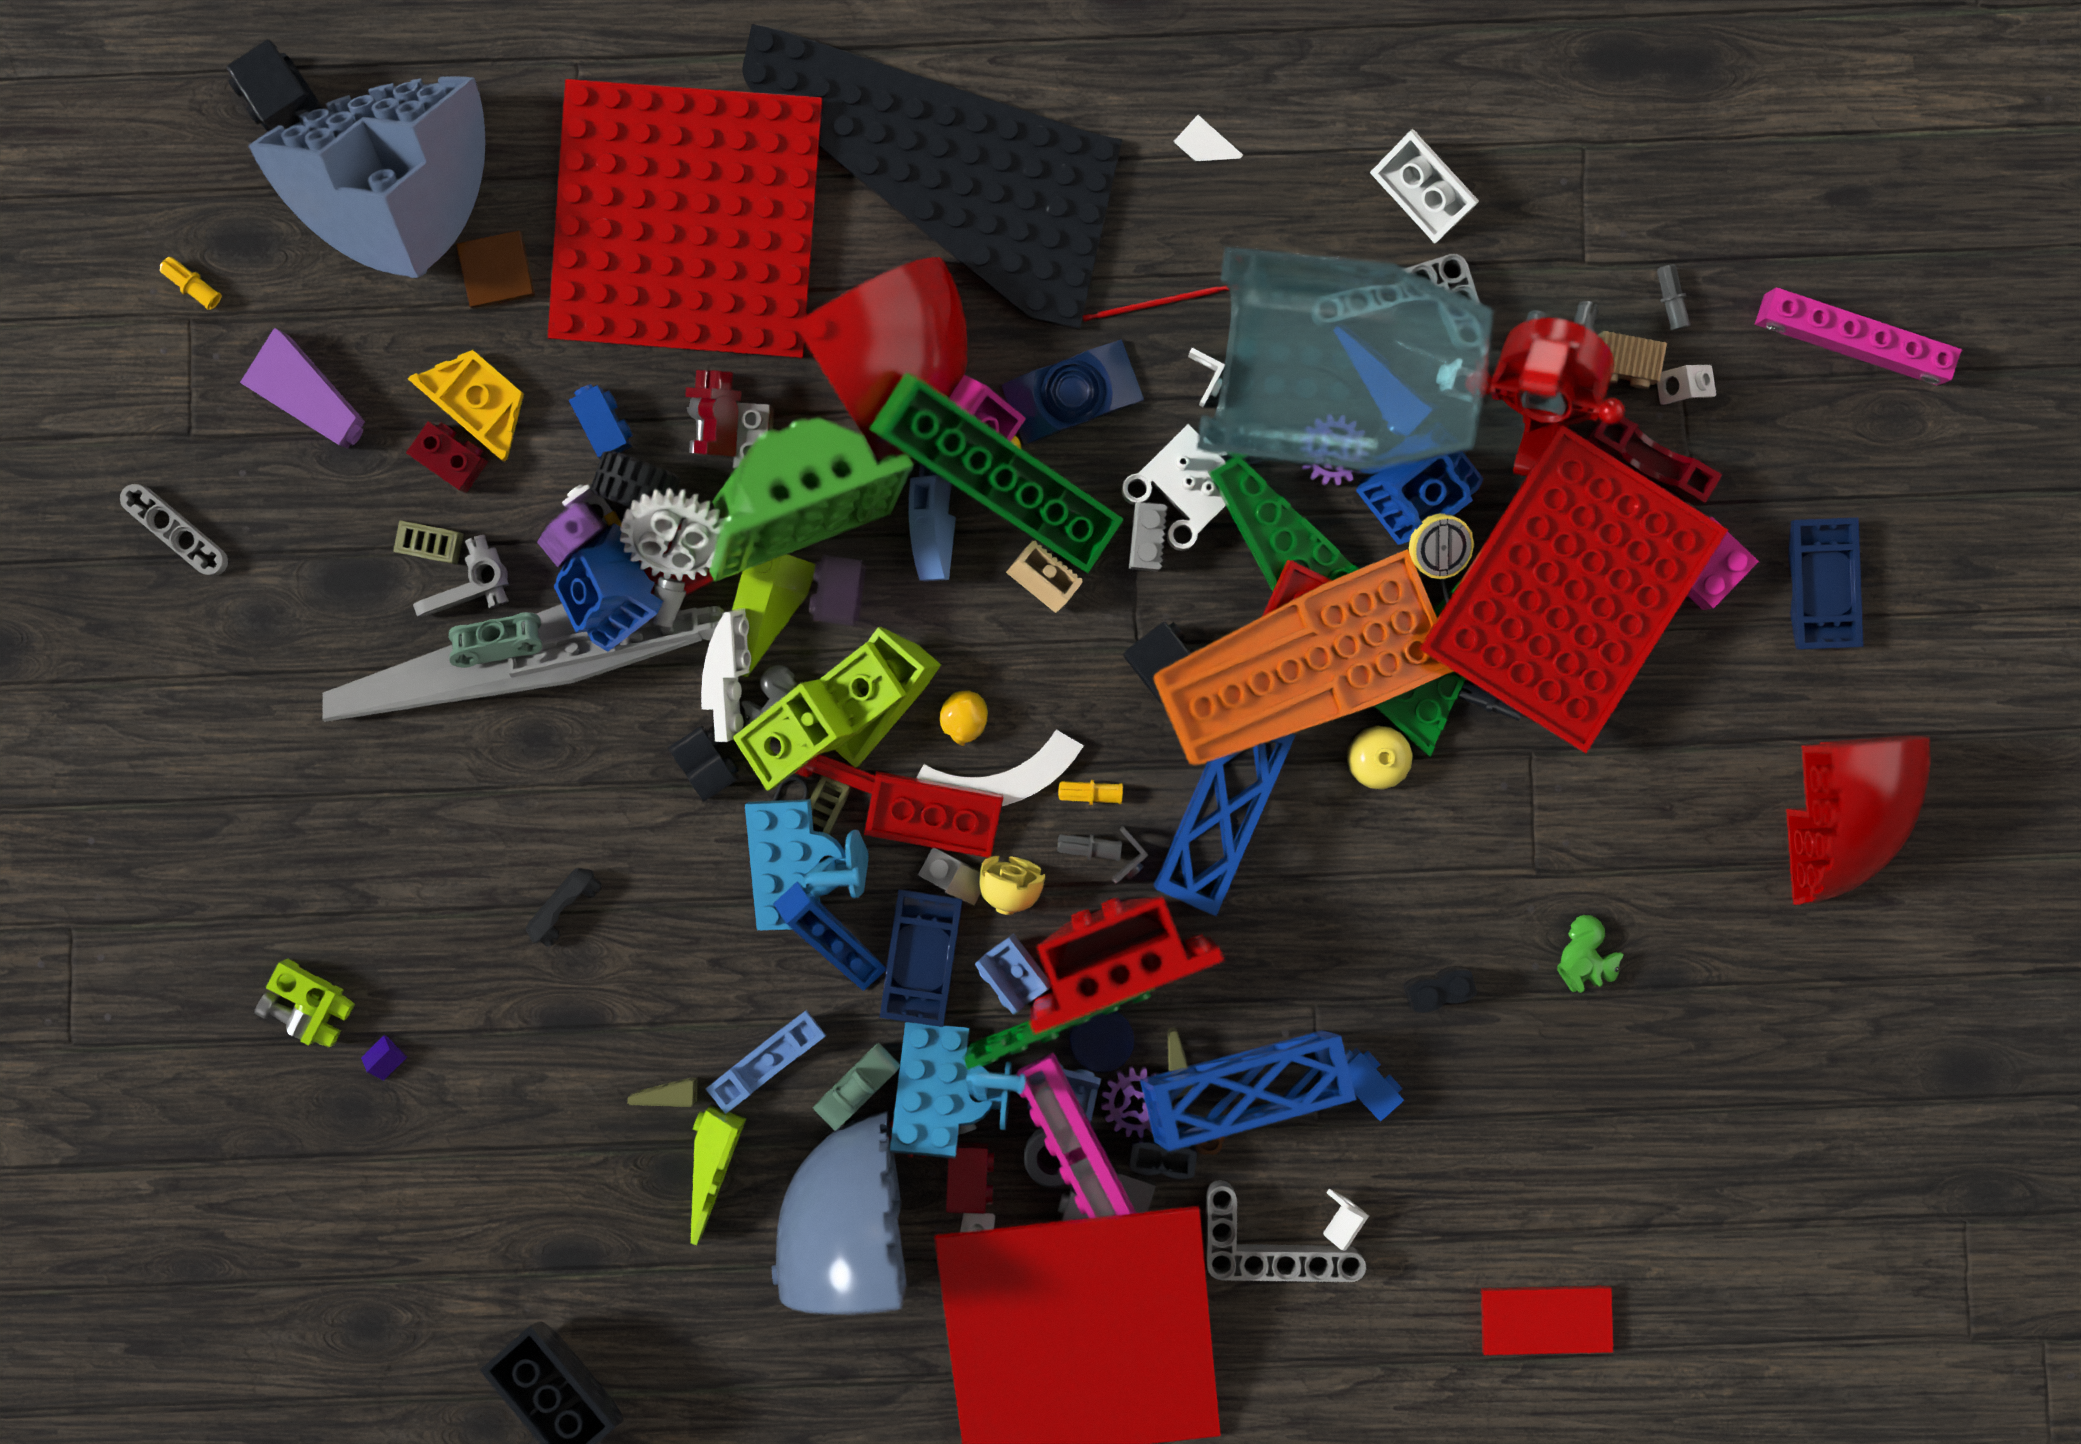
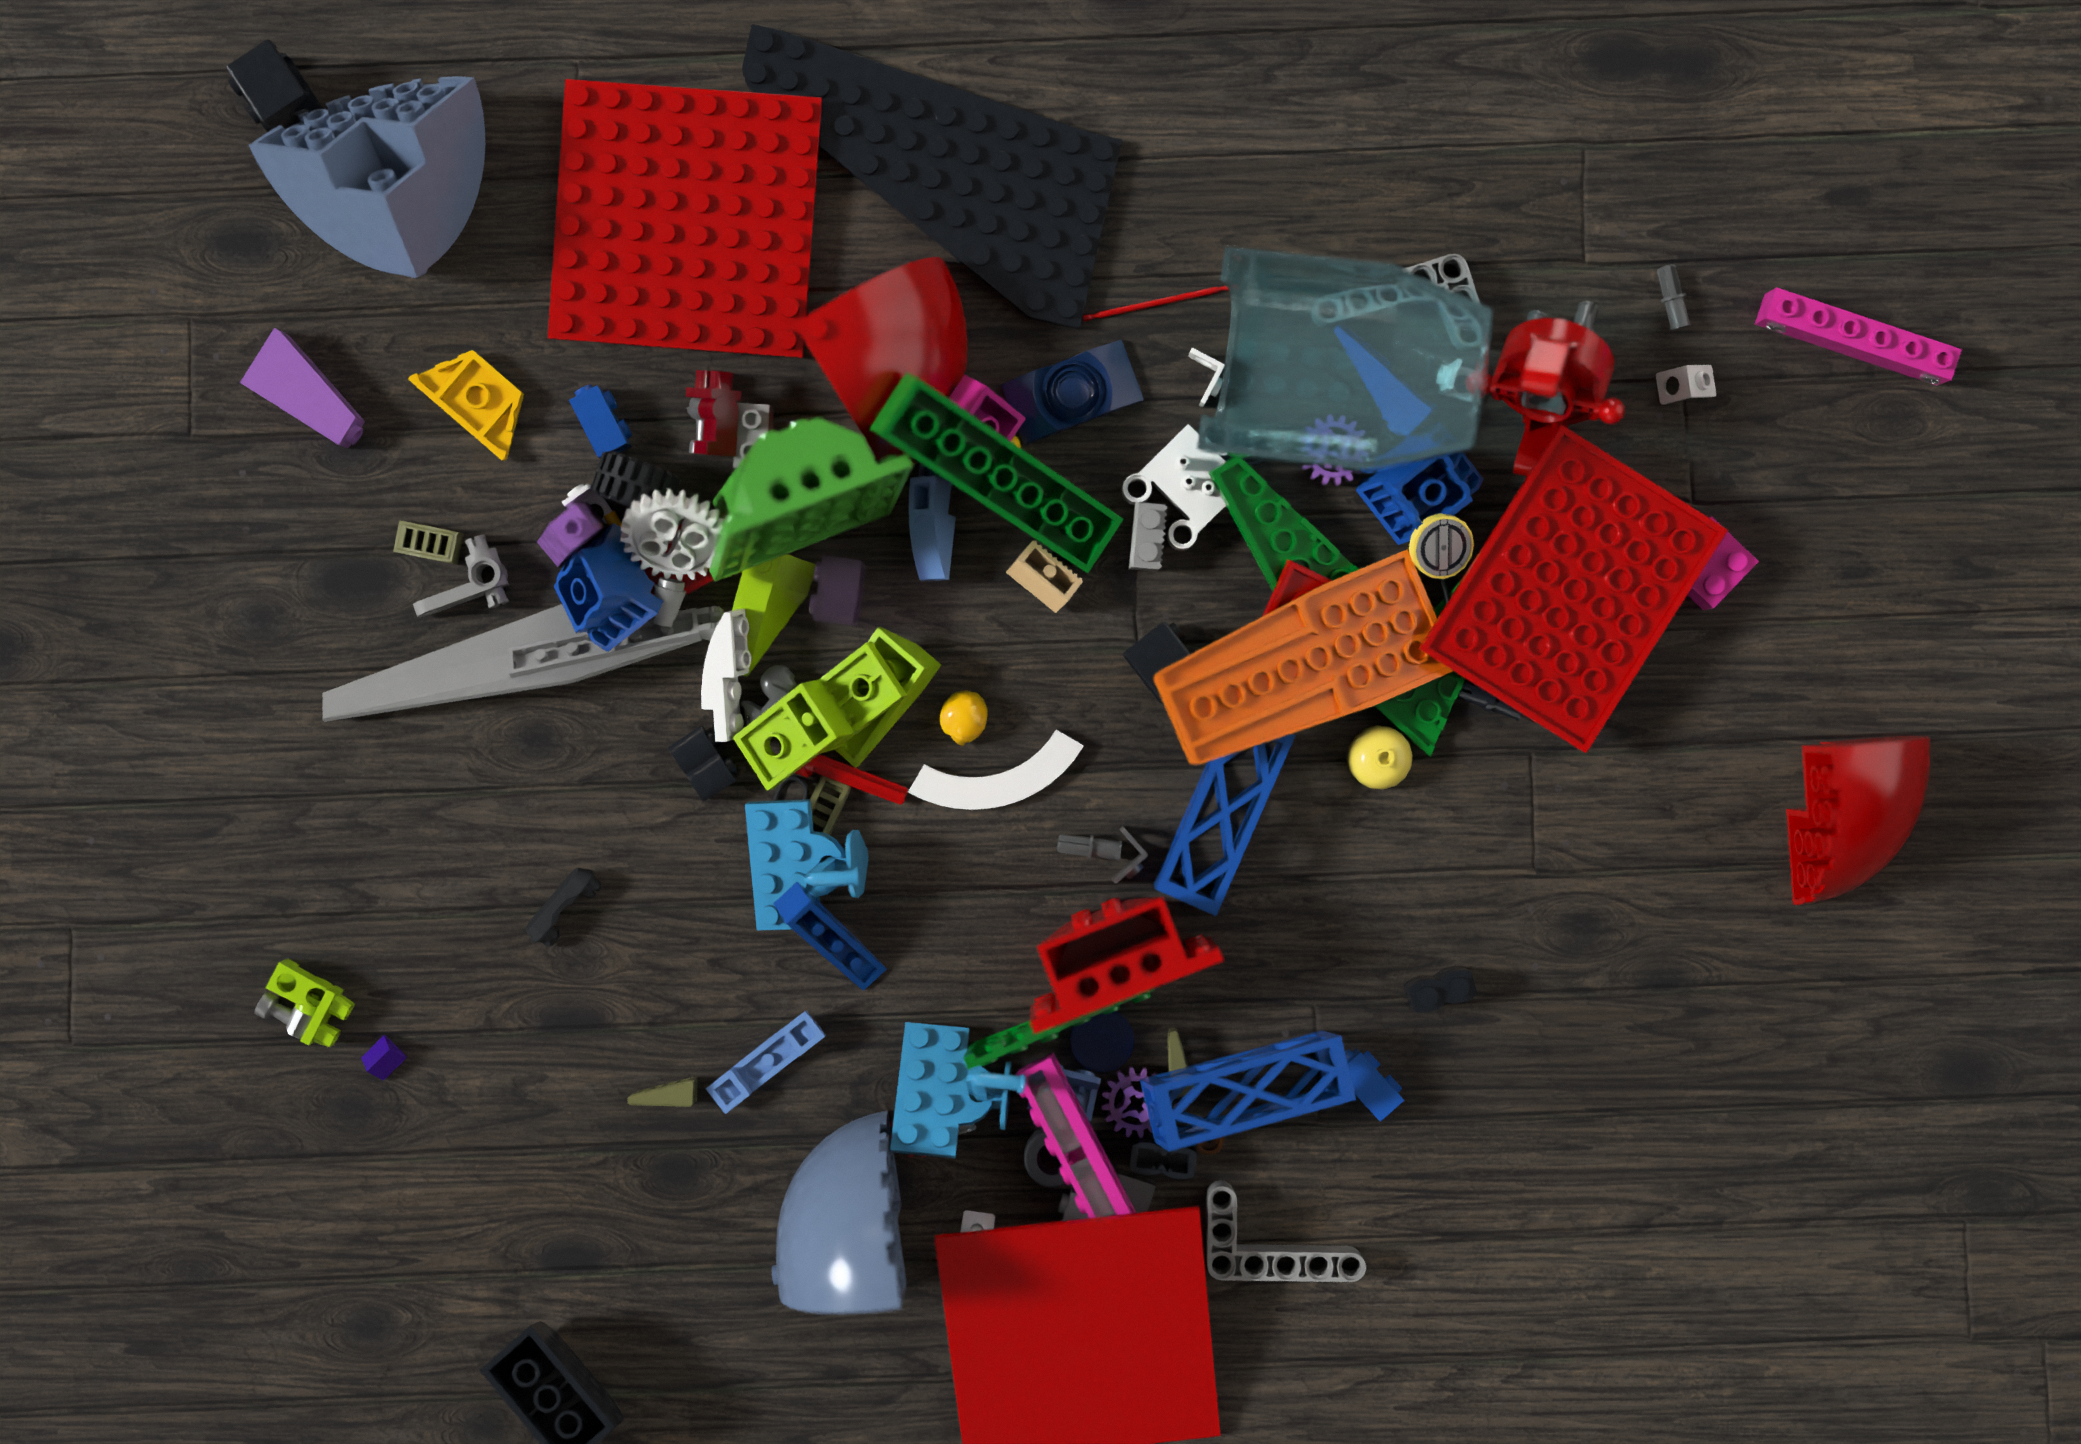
light grey beam [120,484,228,576] -> none
yellow axle [160,257,222,310] -> none
dark red brick [406,421,488,493] -> none
sand green piece [449,612,542,668] -> none
reddish brown tile [456,230,535,309] -> none
lime wedge [691,1105,746,1245] -> none
sand green piece [812,1042,900,1131] -> none
red tile [864,771,1003,858] -> none
dark blue slope [879,889,962,1027] -> none
light grey slope [918,848,981,905] -> none
dark red brick [946,1142,994,1214] -> none
medium blue bracket [975,933,1052,1015] -> none
light yellow cylinder [979,856,1045,915] -> none
yellow axle [1058,780,1123,805] -> none
white sticker [1174,115,1243,161] -> none
white bracket [1323,1189,1369,1251] -> none
white slope [1370,129,1479,243] -> none
red tile [1481,1285,1613,1355] -> none
bright green animal [1557,915,1623,993] -> none
dark red arch [1585,416,1722,506] -> none
tan brick [1598,331,1667,389] -> none
dark blue slope [1788,518,1863,650] -> none

